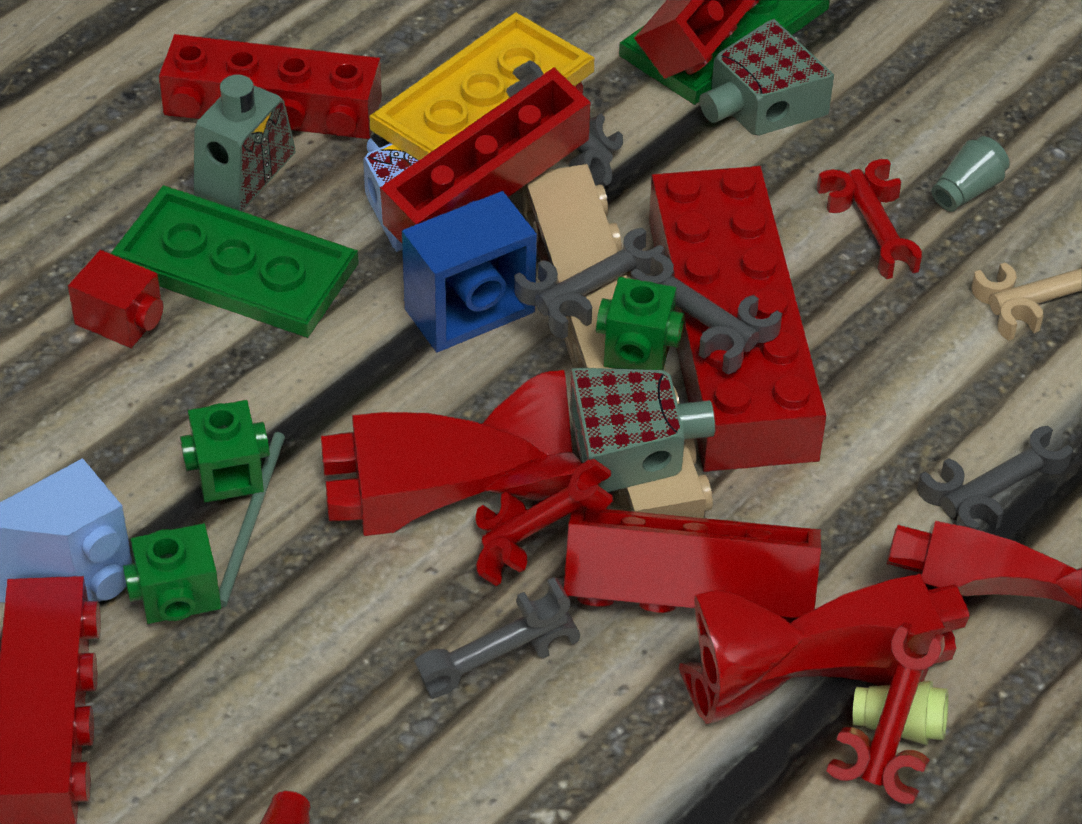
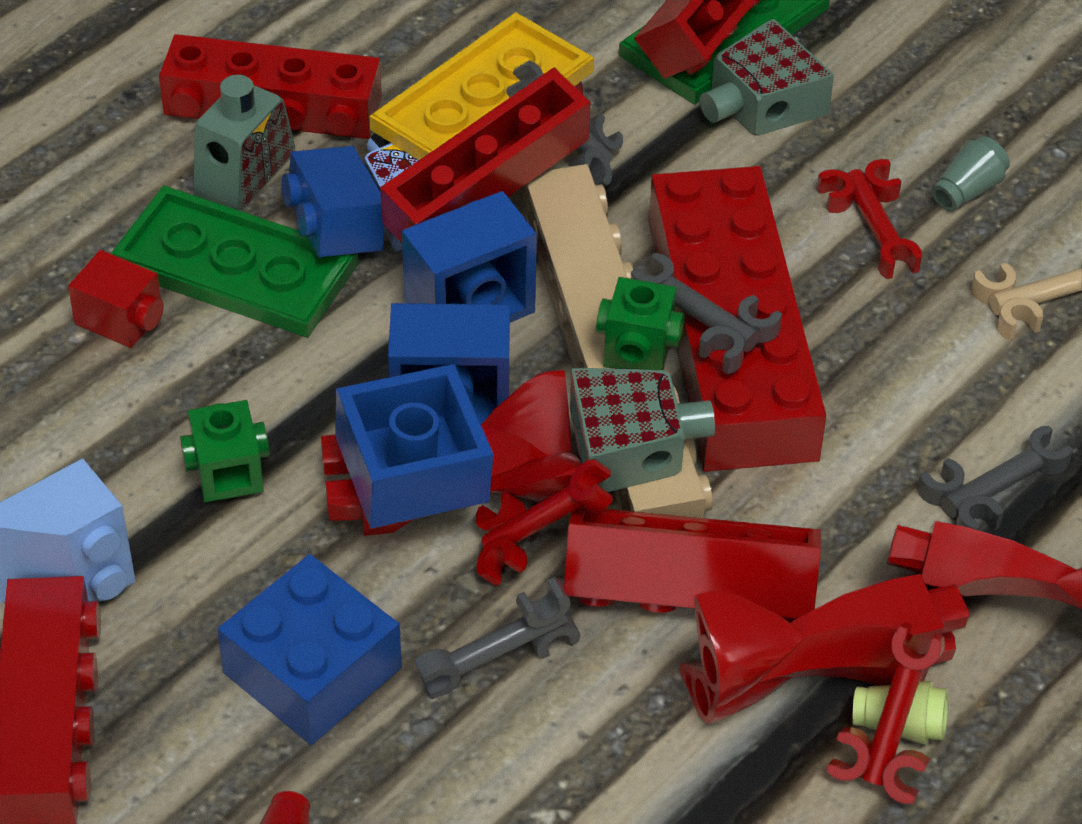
green brick [123,523,222,624] -> none
sand green axle [219,432,285,607] -> none
dark grey bar [514,228,665,339] -> none
none -> blue brick [217,554,402,746]
none -> blue brick [281,146,385,257]
none -> blue brick [335,364,494,529]
none -> blue brick [388,303,510,424]

